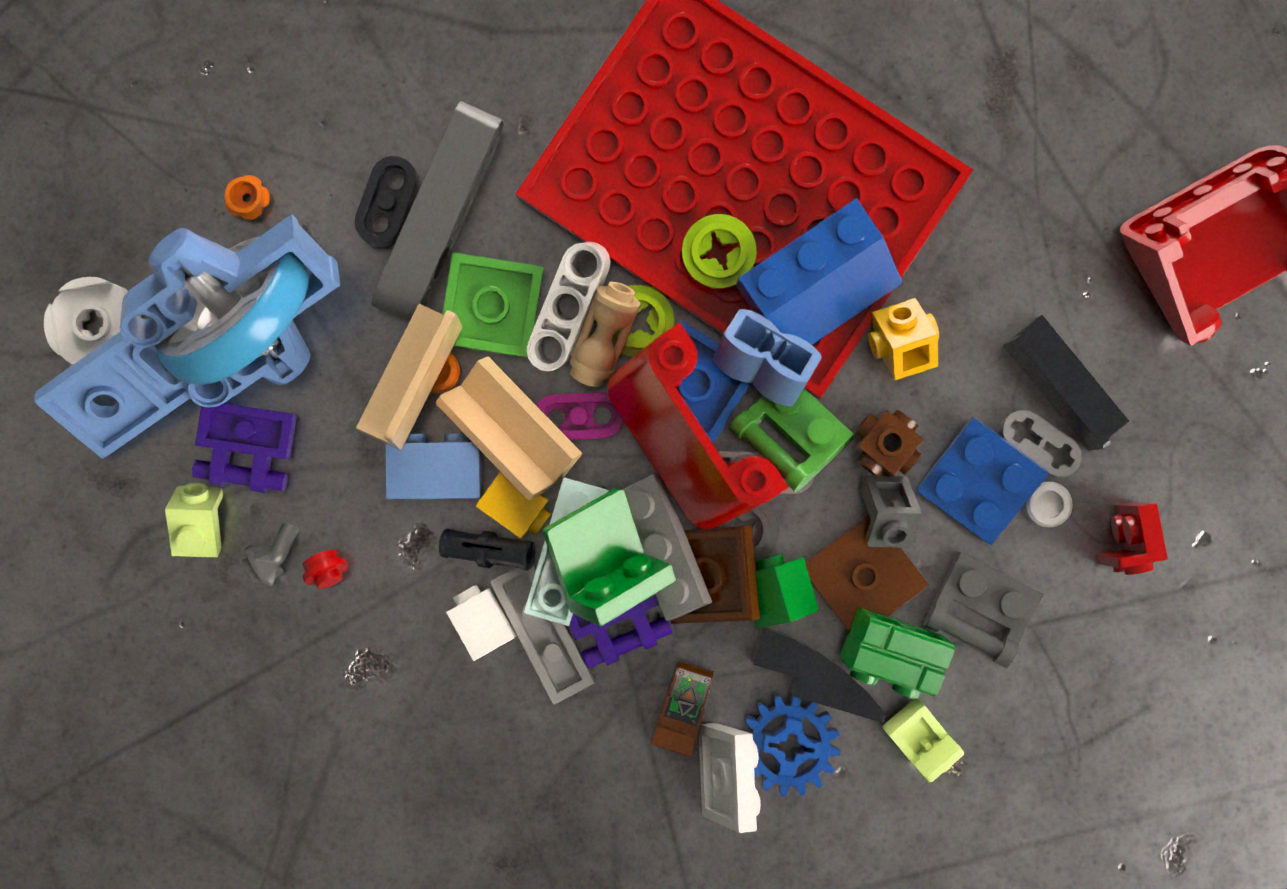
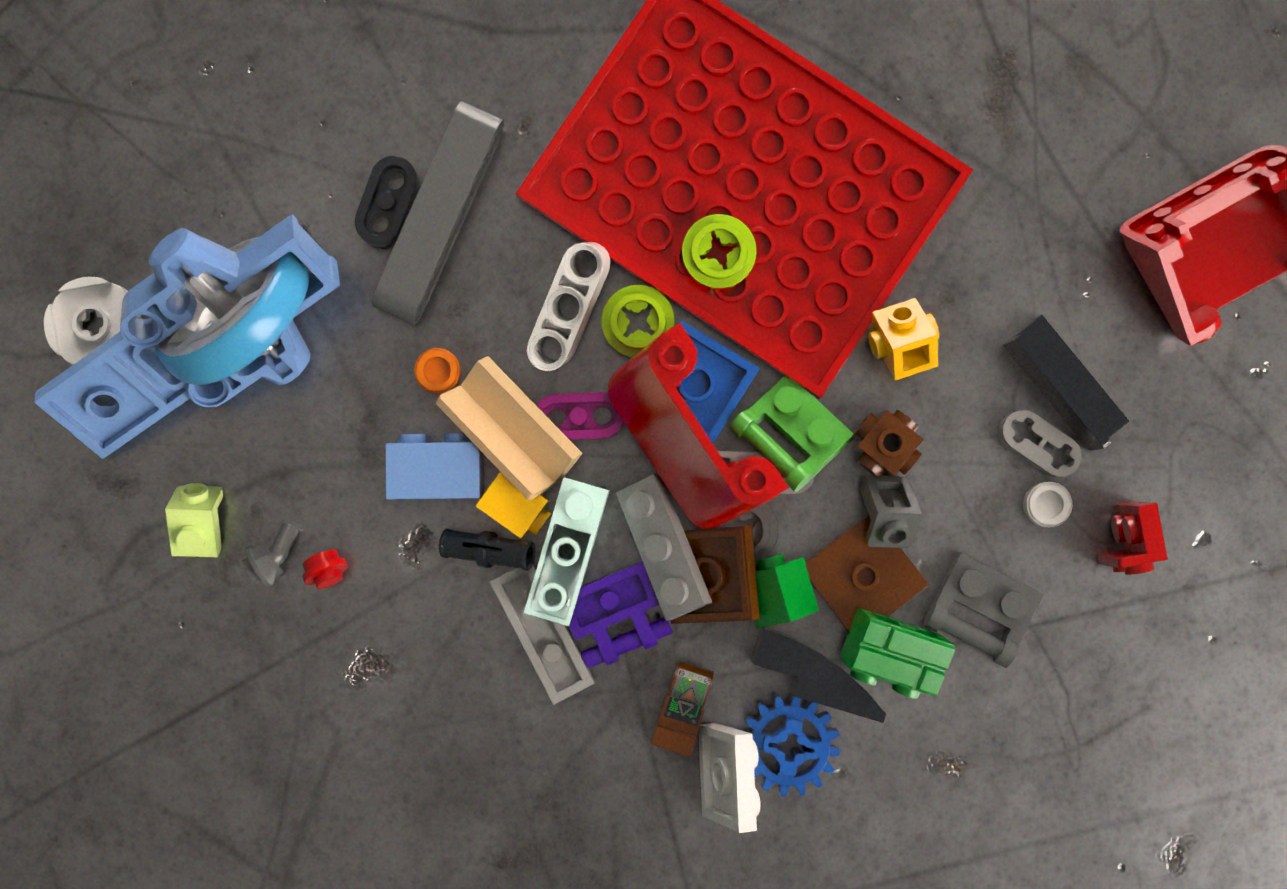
dark purple plate [192,403,297,493] -> none
orange plate [225,175,270,220] -> none
tan panel [356,304,463,451] -> none
bright green plate [442,252,544,359] -> none
white brick [446,584,517,661] -> none
bracket [543,488,676,626] -> none
tan piece [569,282,641,387] -> none
medium blue brick [712,309,822,406] -> none
blue slope [735,198,902,345] -> none
yellowish green bracket [882,699,964,782] -> none
blue plate [917,416,1049,545] -> none

